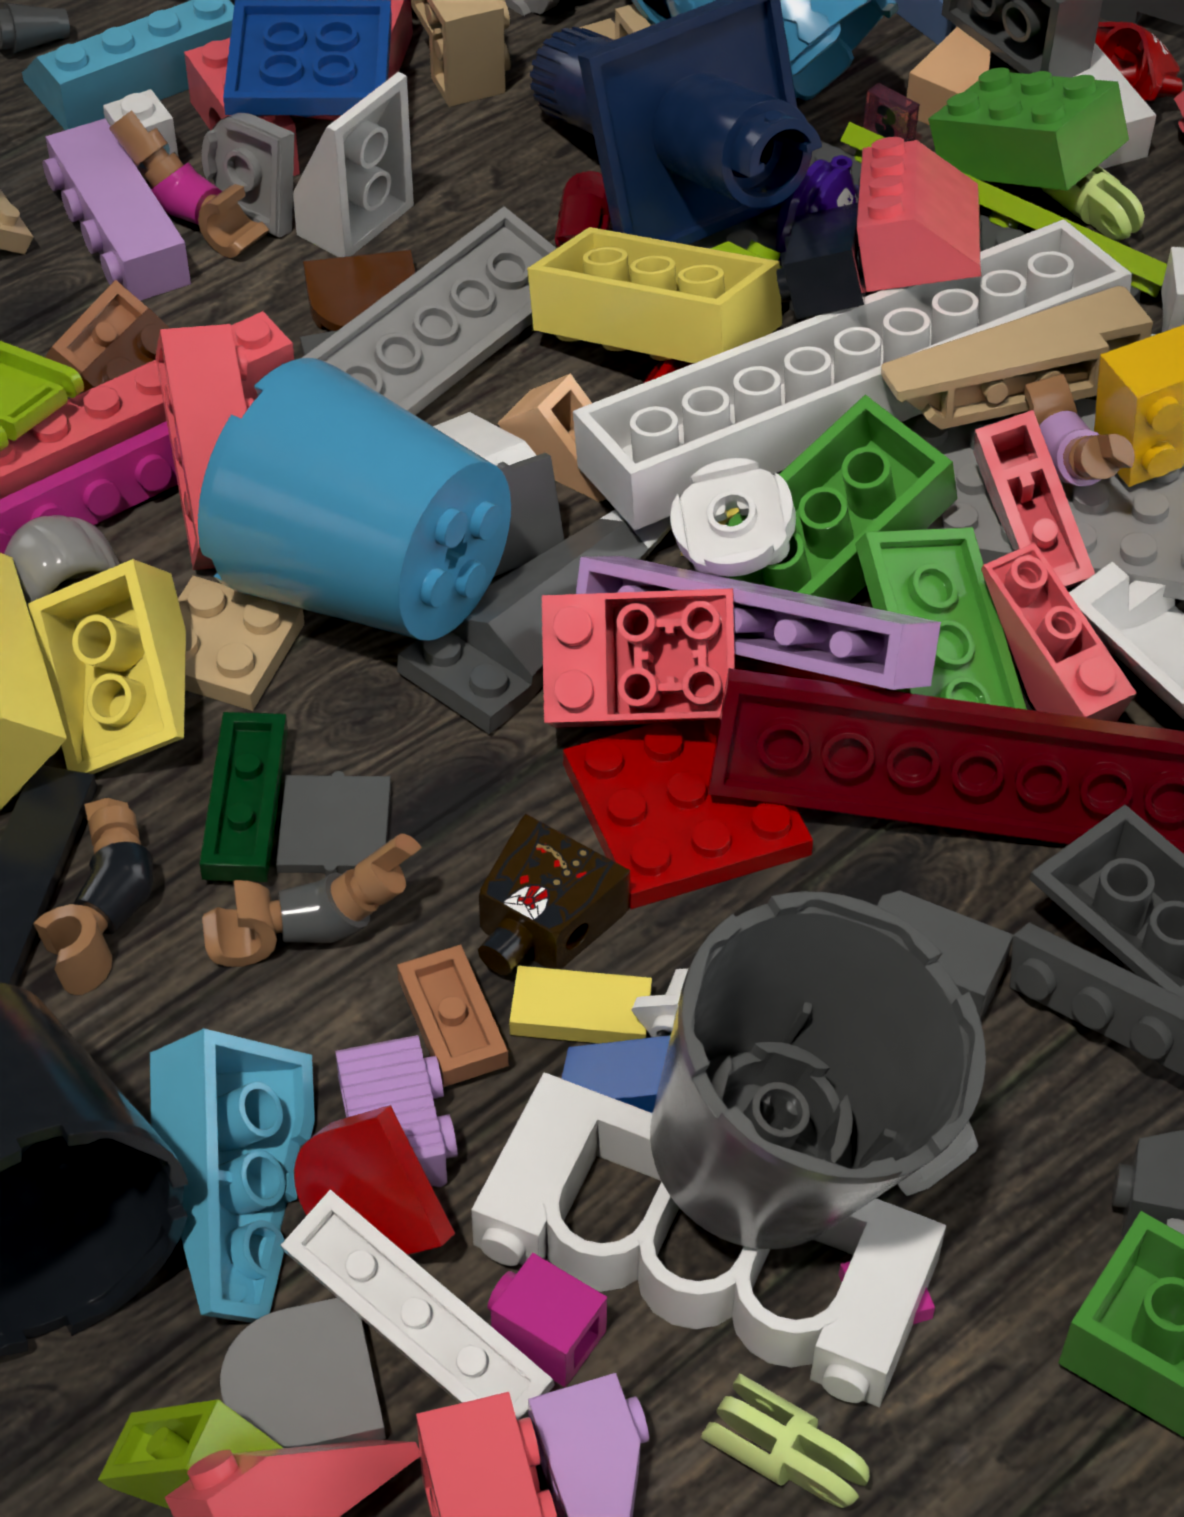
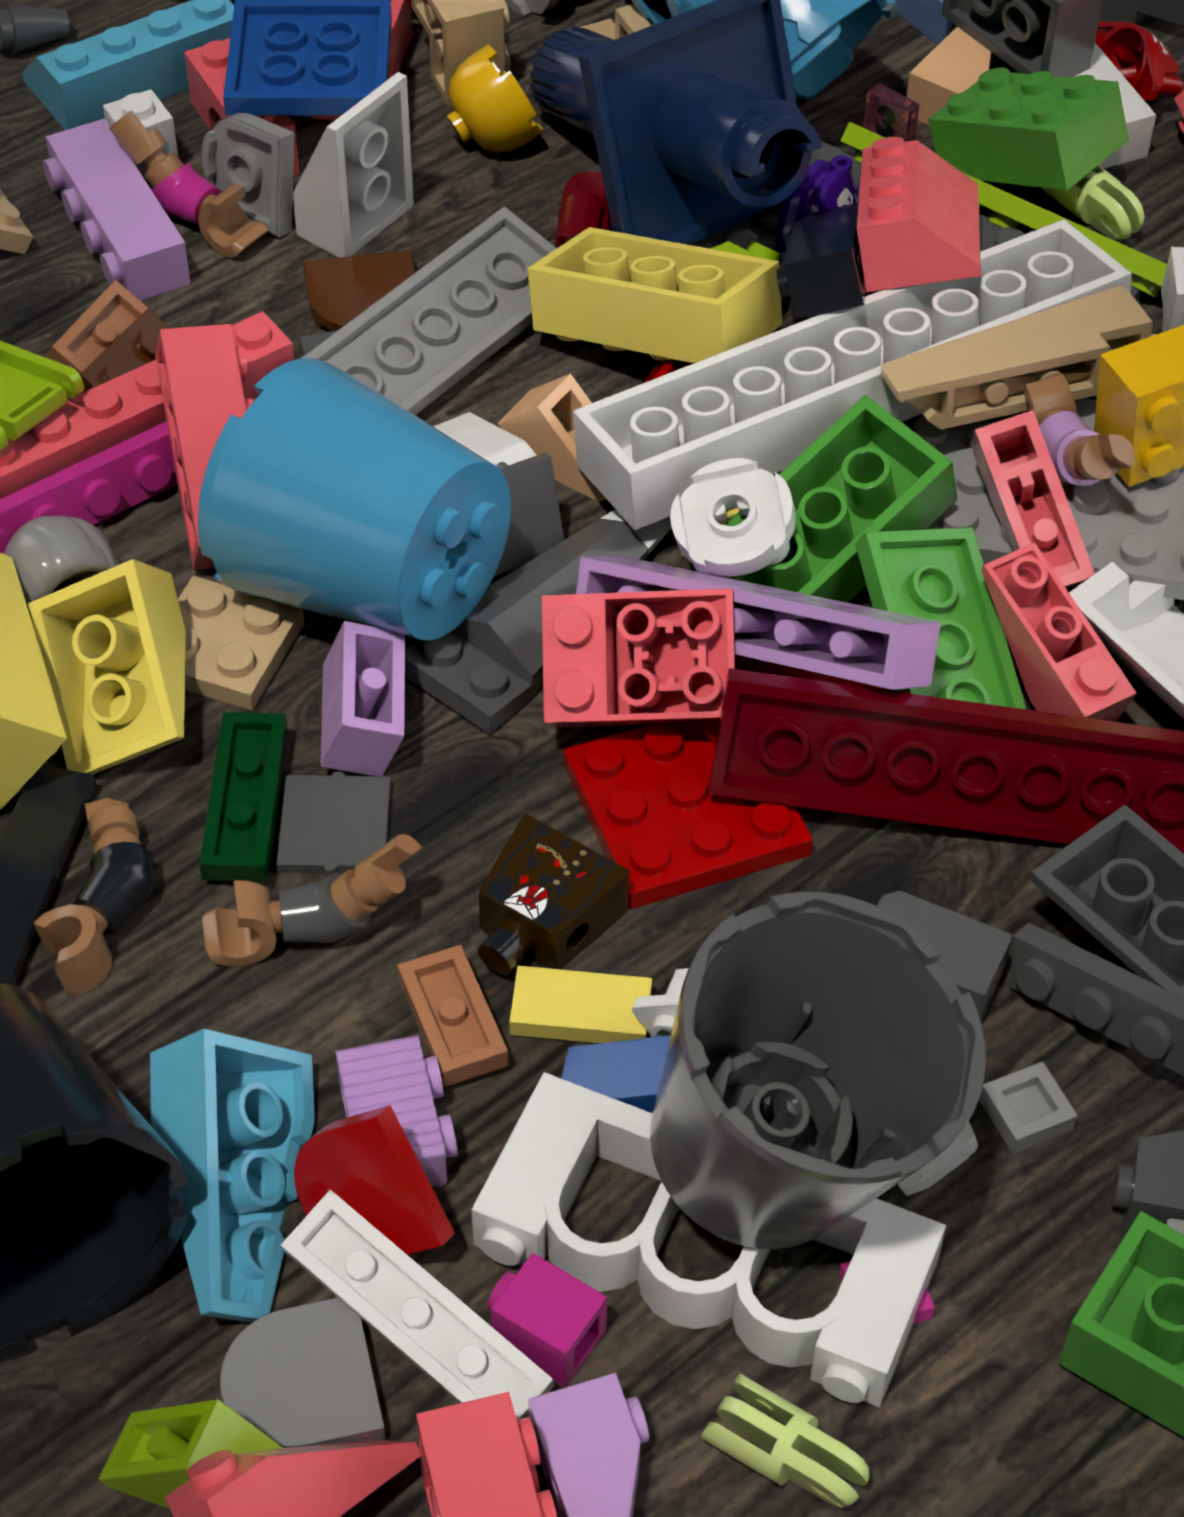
none -> lavender brick [320,621,405,776]
none -> yellow cylinder [446,44,544,153]
none -> light grey tile [979,1061,1078,1154]

